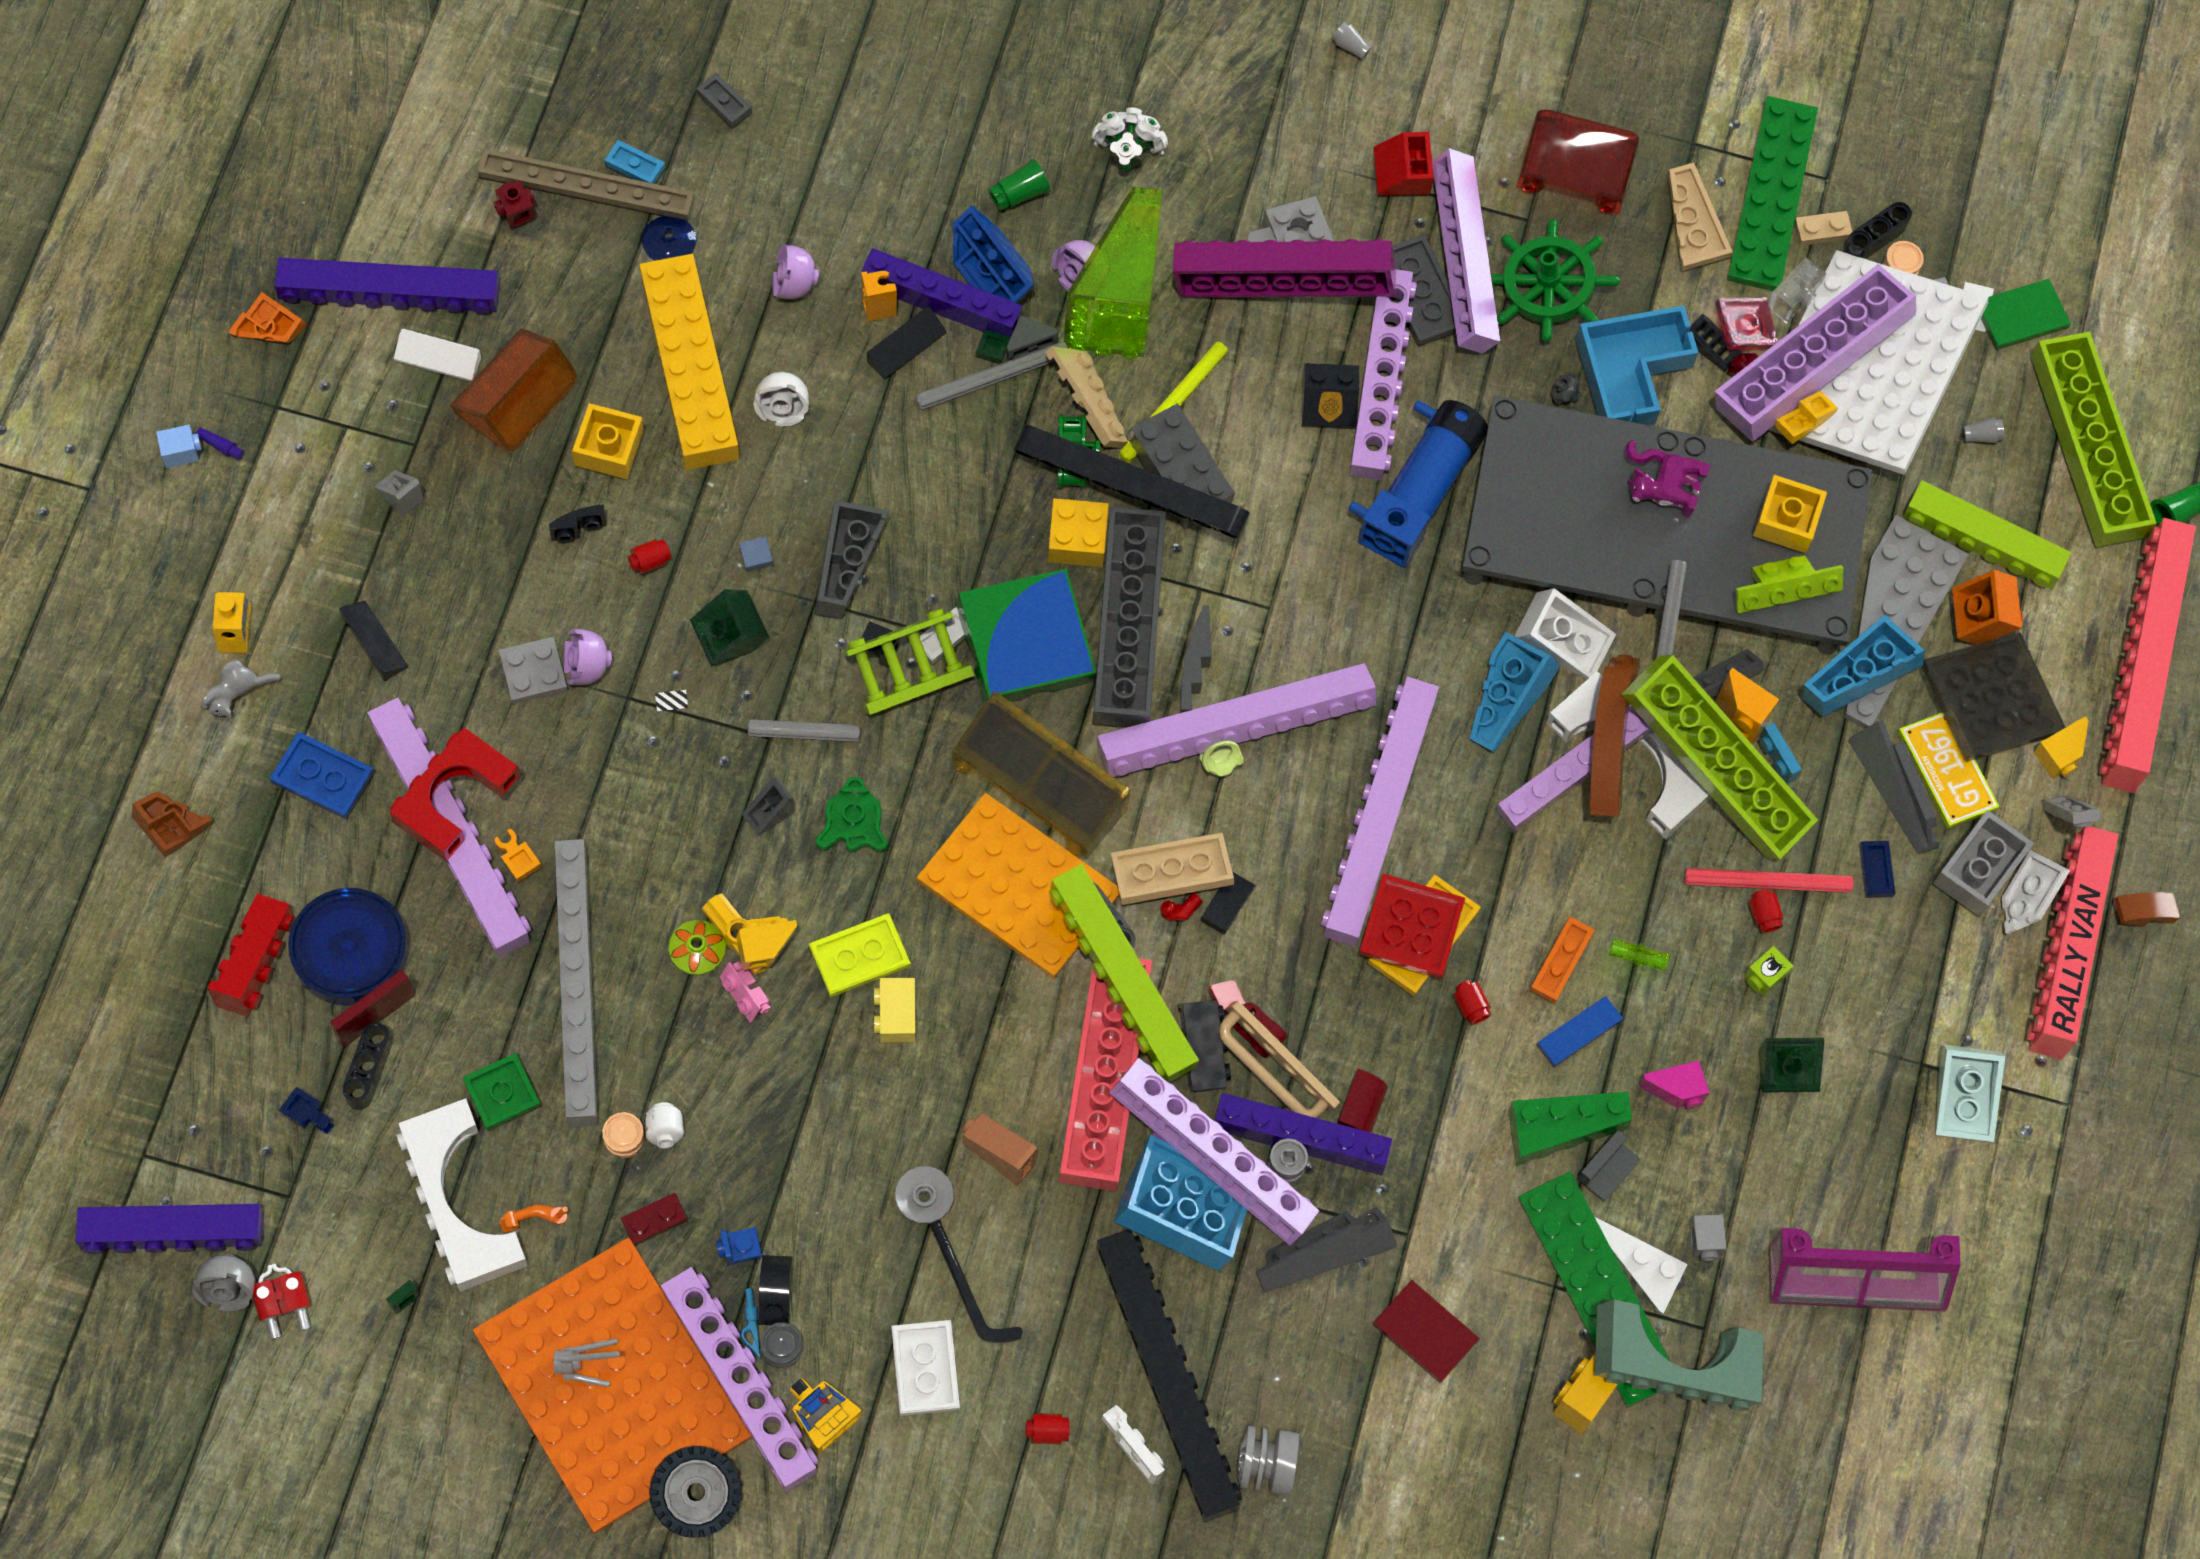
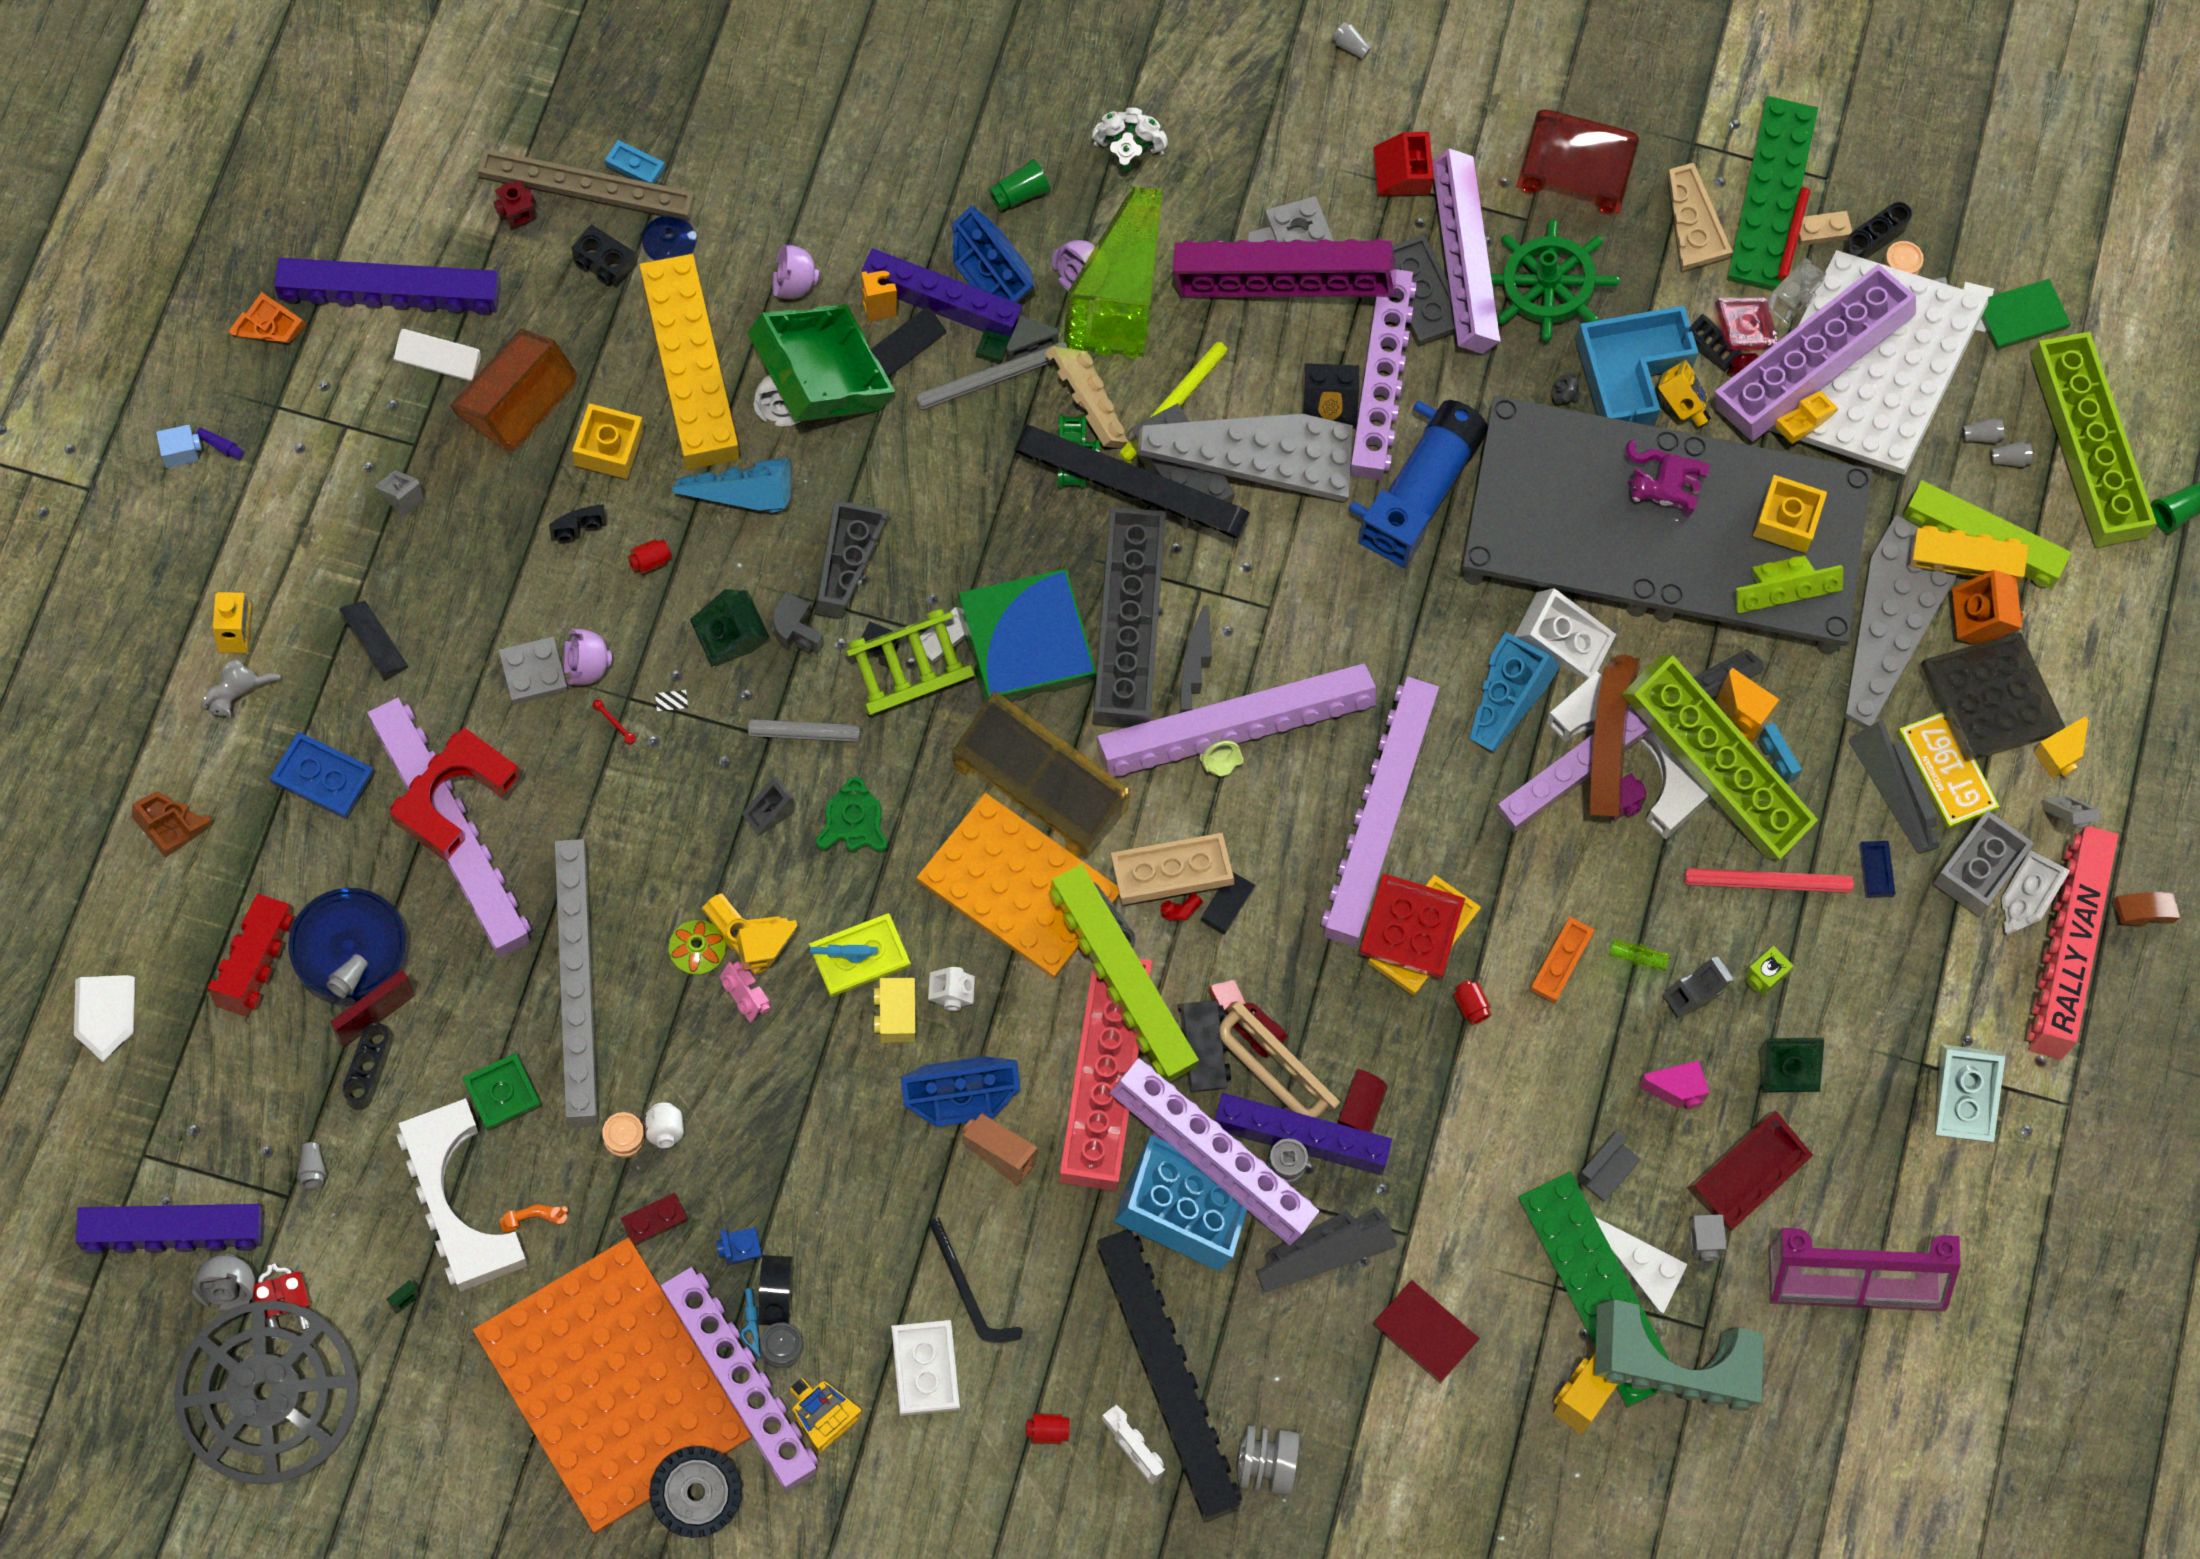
clear blue plate [279,1087,334,1134] -> none
light orange plate [494,829,542,883] -> none
light grey plant [554,1339,620,1387] -> none
dark grey plate [696,73,752,128] -> none
sand blue tile [739,537,773,571] -> none
light grey dish [895,1166,954,1223] -> none
yellow brick [1048,498,1109,567] -> none
green wedge [1508,1092,1632,1166] -> none
blue tile [1537,996,1623,1068] -> none
light grey axle [1656,560,1687,658] -> none
red brick [1748,889,1784,933] -> none
dark azure wedge [1803,614,1925,717] -> none
coral brick [2099,518,2196,793] -> none
none -> white tile [74,975,135,1063]
none -> dark grey dish [175,1301,358,1484]
none -> light grey cone [296,1142,327,1189]
none -> light grey cone [327,954,368,998]
none -> black brick [572,224,636,288]
none -> red hinge [592,699,636,745]
none -> dark azure wedge [672,458,791,513]
none -> green tile [747,304,896,422]
none -> dark grey brick [773,591,823,655]
none -> dark azure hand [810,944,878,963]
none -> blue wedge [900,1056,1020,1127]
none -> white brick [928,967,975,1011]
none -> light grey wing [1137,413,1353,502]
none -> magenta brick [1610,773,1646,821]
none -> yellow torso [1658,359,1711,427]
none -> dark grey brick [1663,956,1734,1017]
none -> dark red slope [1687,1111,1813,1231]
none -> red bar [1777,187,1810,281]
none -> yellow brick [1909,526,2029,584]
none -> light grey cone [1991,441,2033,467]

